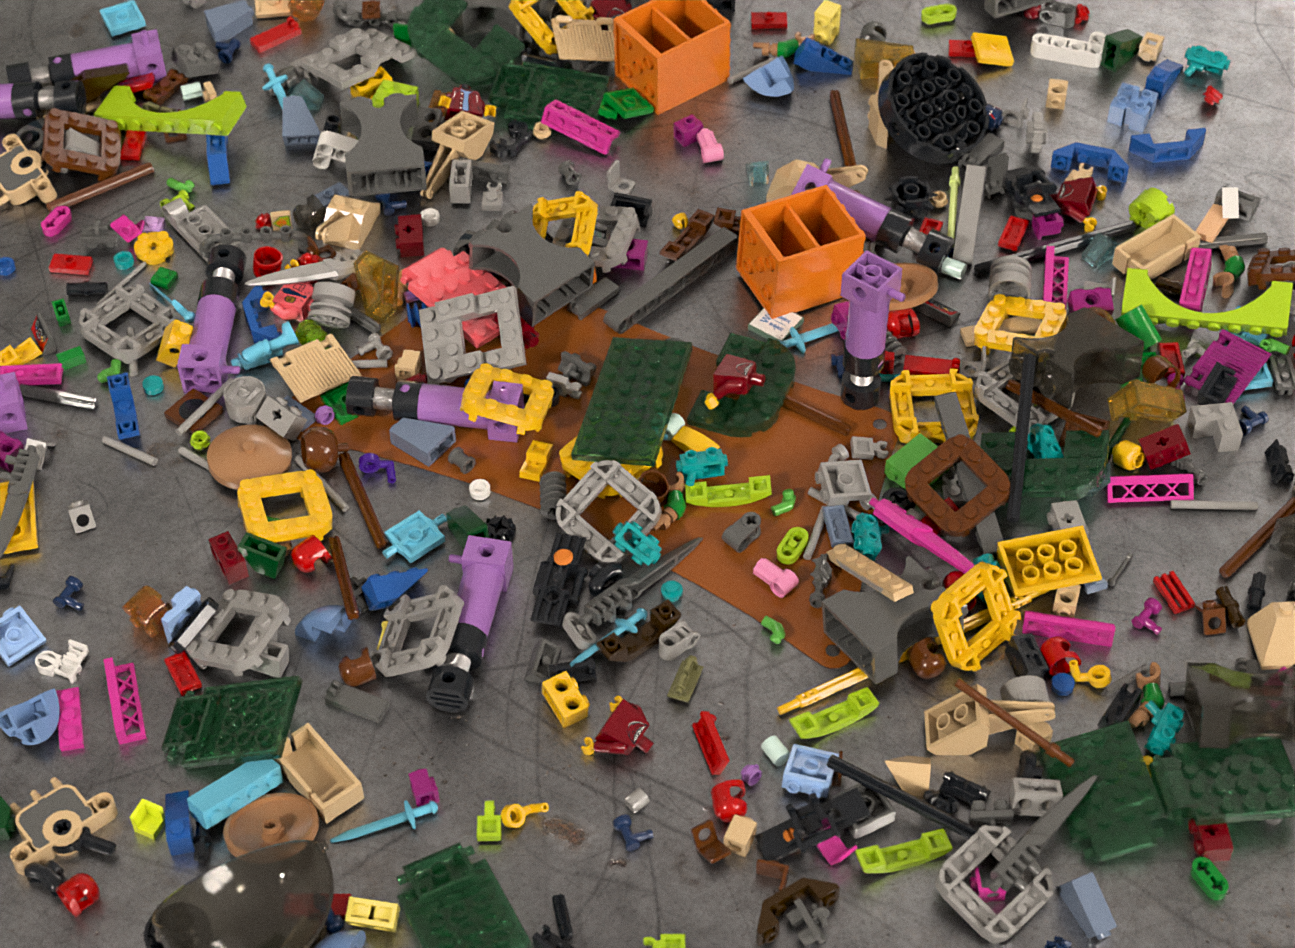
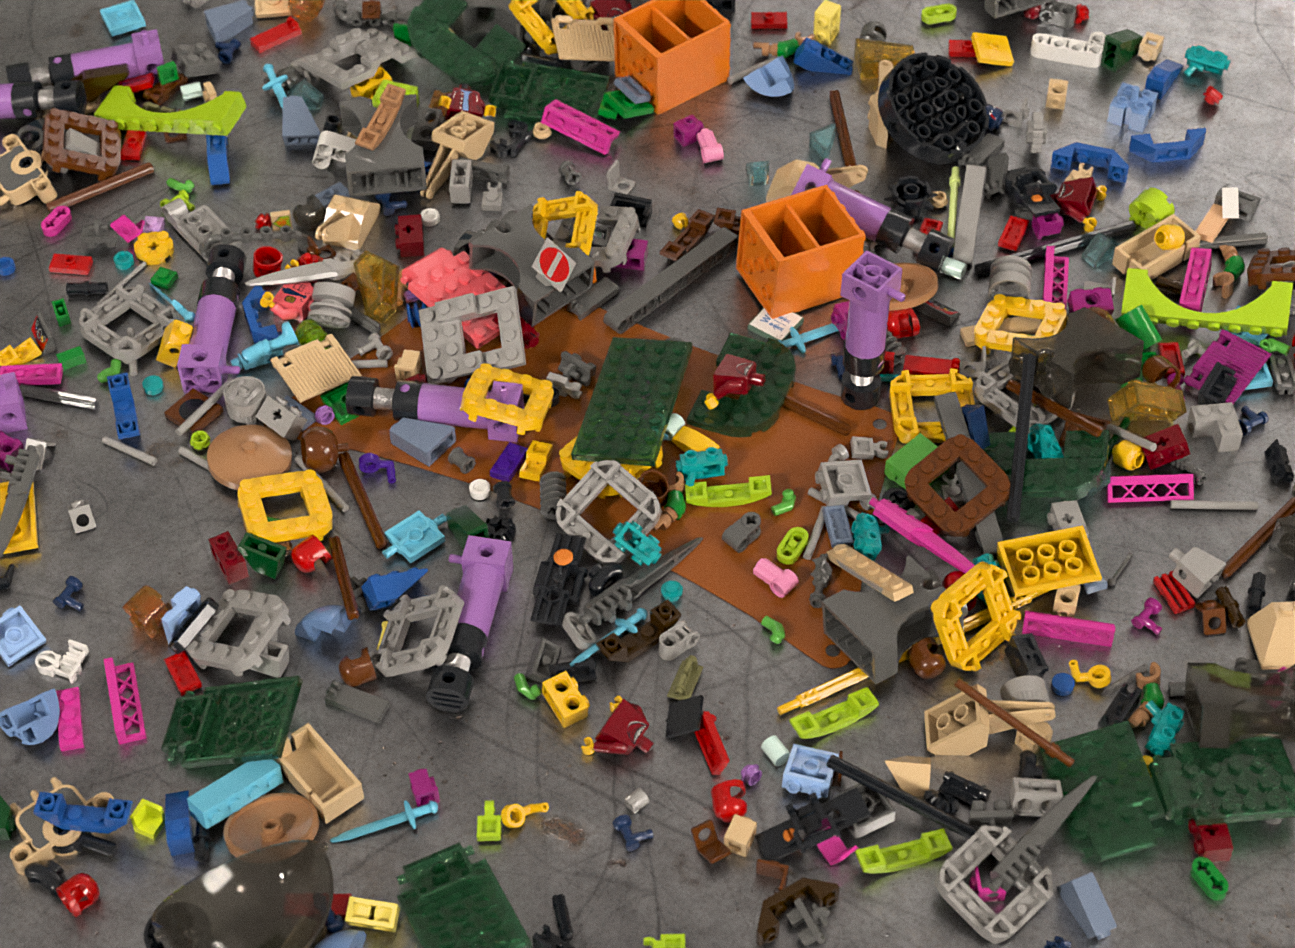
red helmet [1040,636,1081,676] -> none
none -> blue slope [33,792,133,834]
none -> green plate [156,61,179,85]
none -> medium nougat slope [355,84,406,151]
none -> dark purple plate [490,442,528,482]
none -> black bush [493,481,516,509]
none -> bright green arm [514,673,542,700]
none -> piece [531,237,576,293]
none -> sand blue plate [614,76,651,104]
none -> black piece [665,695,704,739]
none -> clear light blue slope [809,123,836,162]
none -> dark blue panel [962,404,991,449]
none -> light grey bar [1107,423,1157,451]
none -> yellow head [1154,224,1185,250]
none -> light grey torso [1168,547,1226,598]

